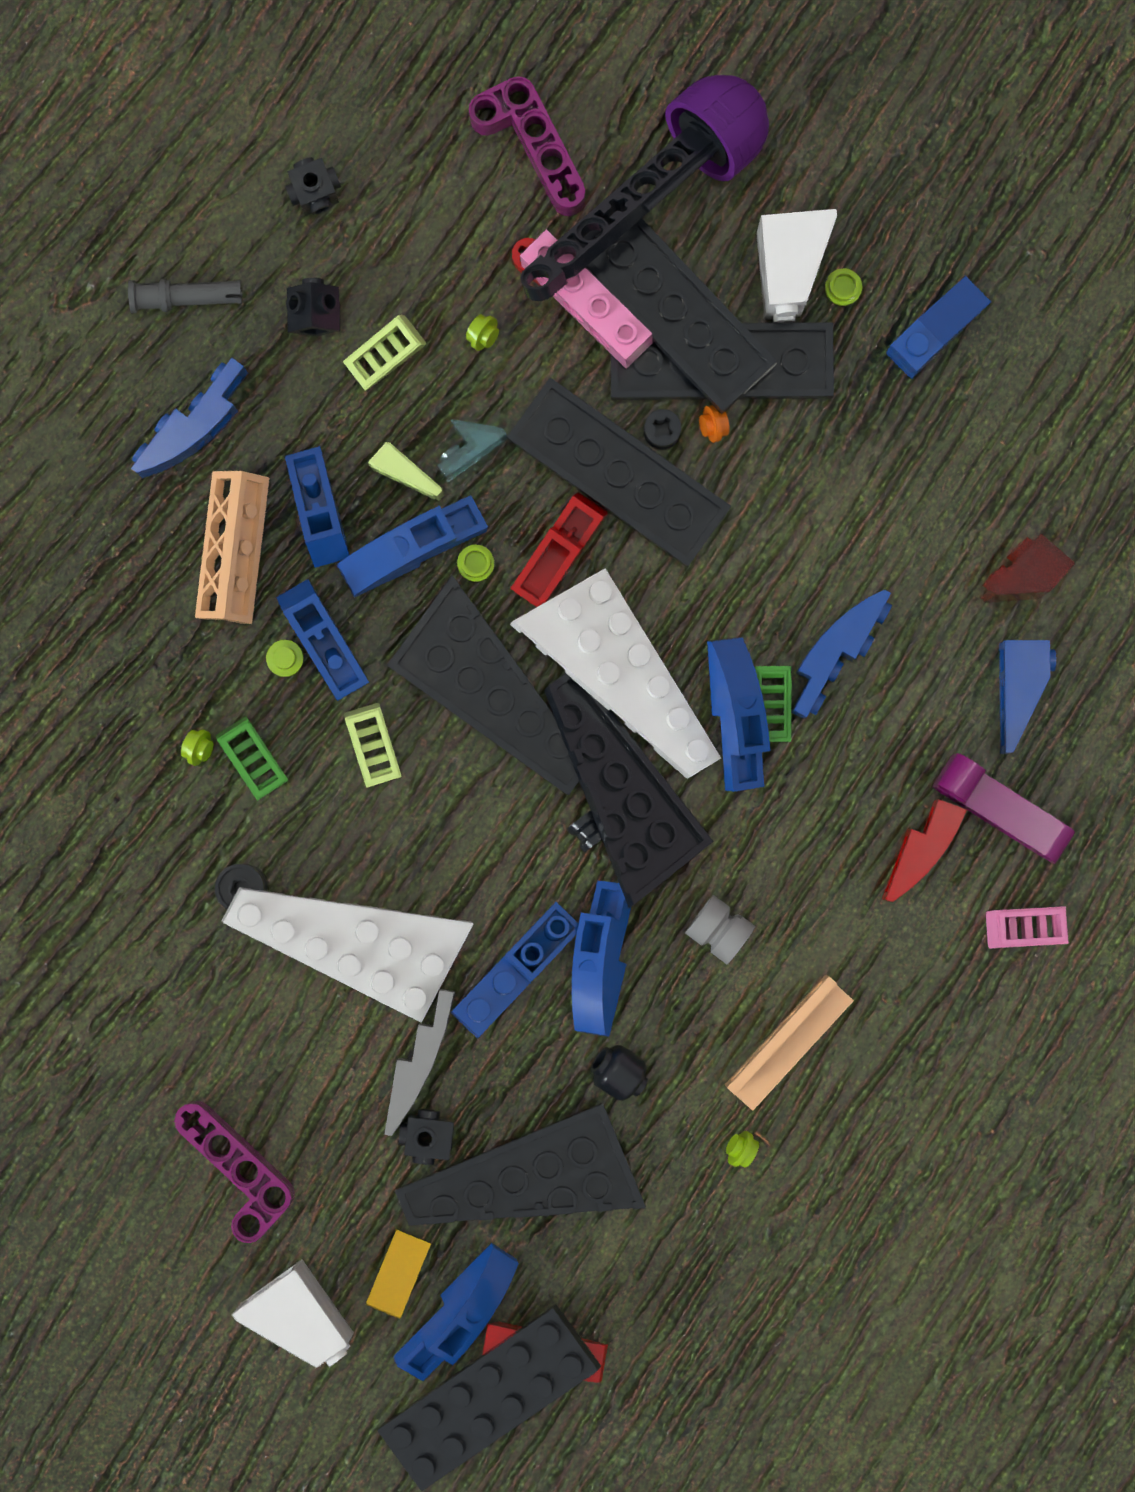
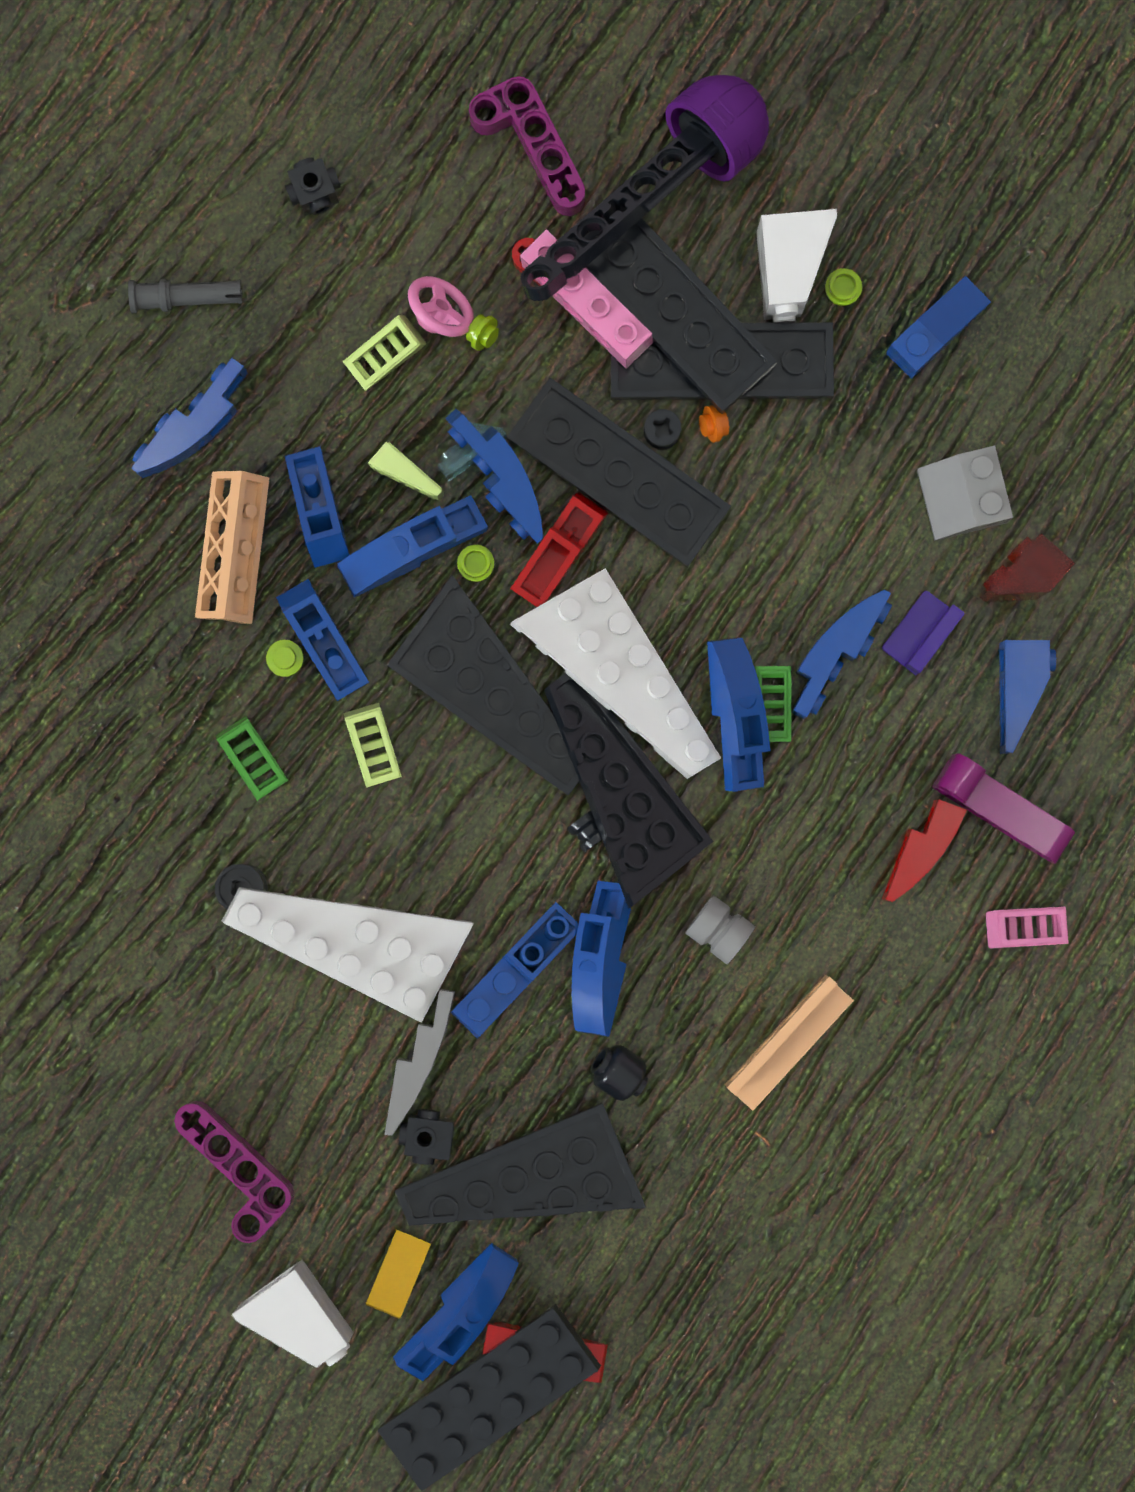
lime plate [181,729,214,766] -> none
black brick [286,278,341,337] -> none
lime plate [726,1131,759,1168] -> none
none -> bright pink piece [408,276,474,337]
none -> blue slope [445,409,543,544]
none -> dark purple panel [882,591,965,675]
none -> light grey slope [917,445,1013,541]

